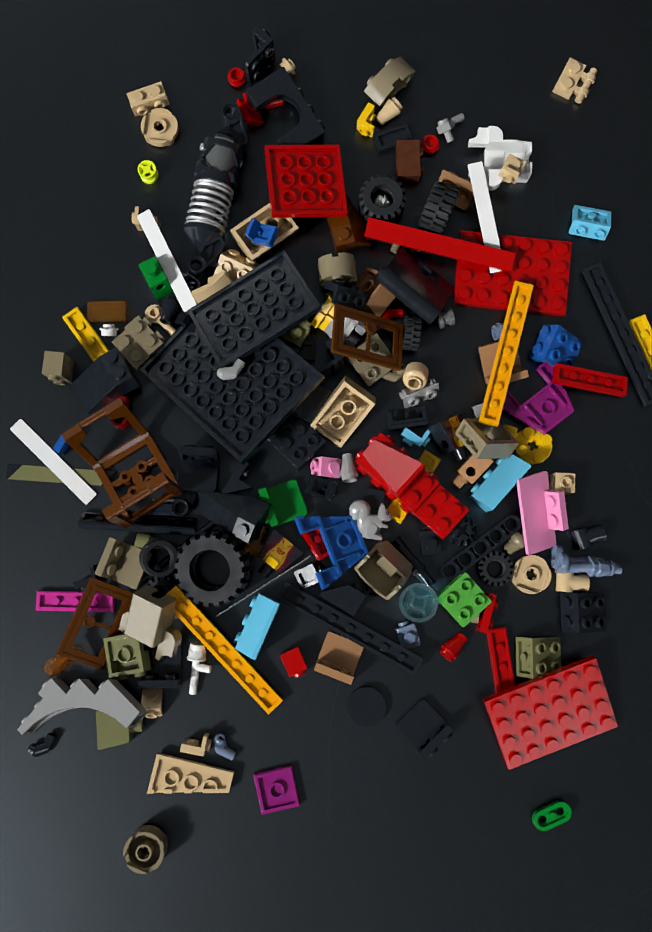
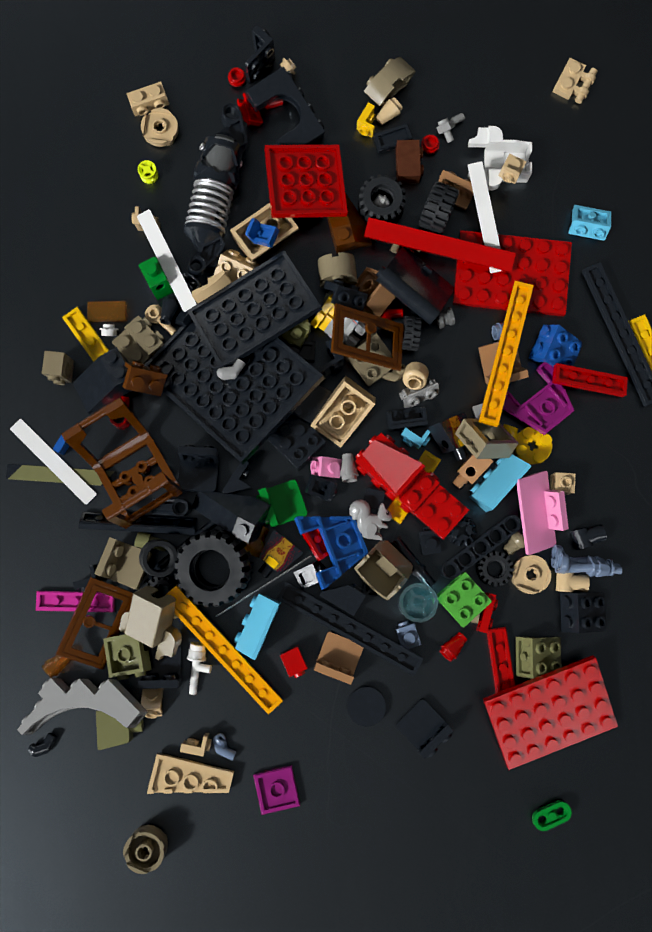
none -> reddish brown bracket [122,360,167,397]

